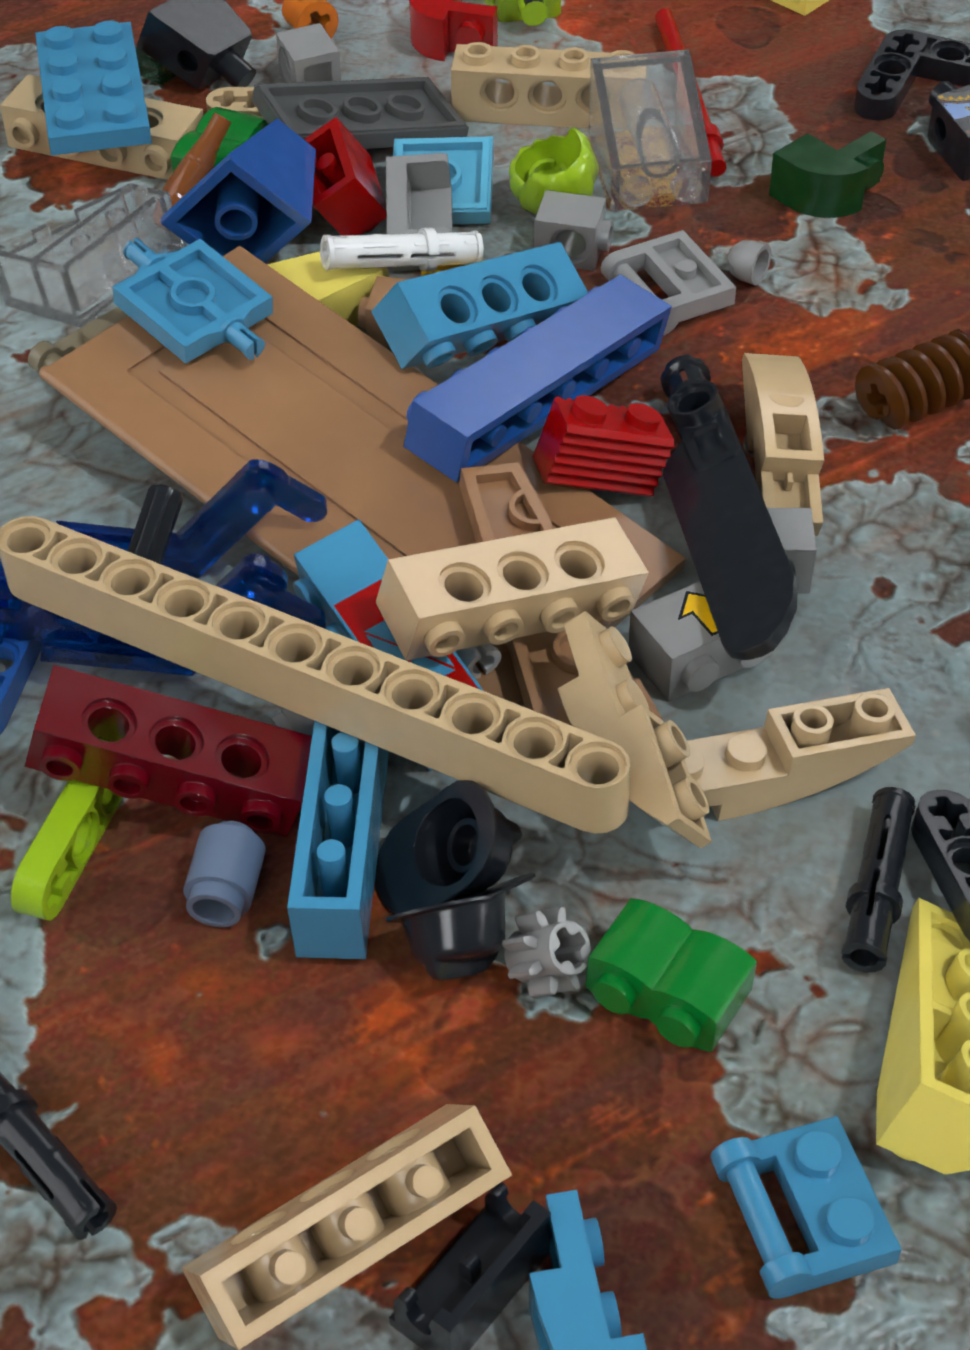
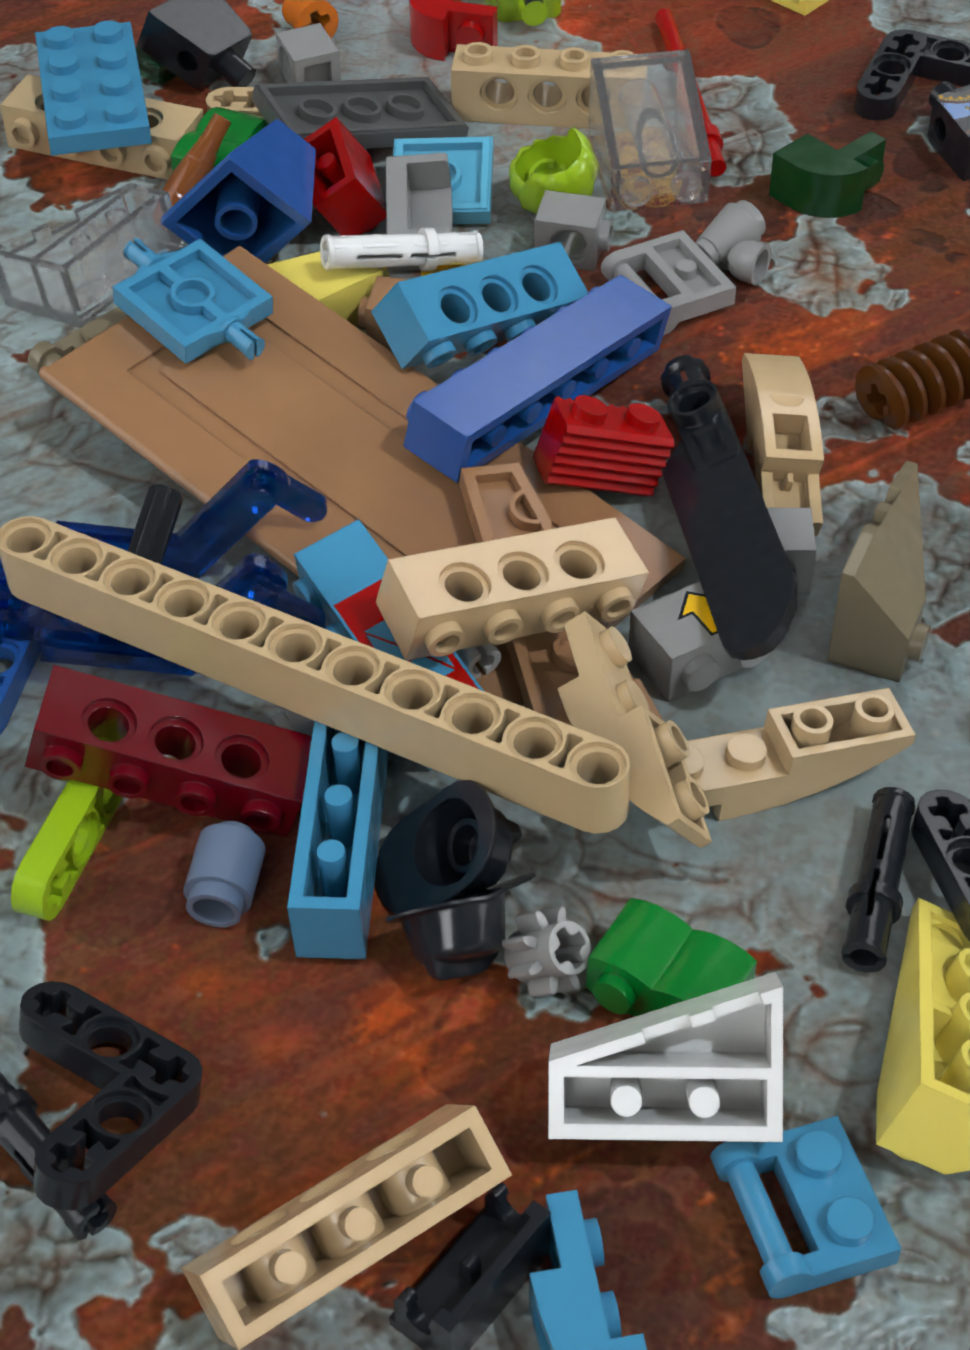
none -> black beam [19,981,203,1211]
none -> white wedge [548,972,783,1142]
none -> light grey cone [695,200,766,266]
none -> dark tan wedge [827,461,931,682]

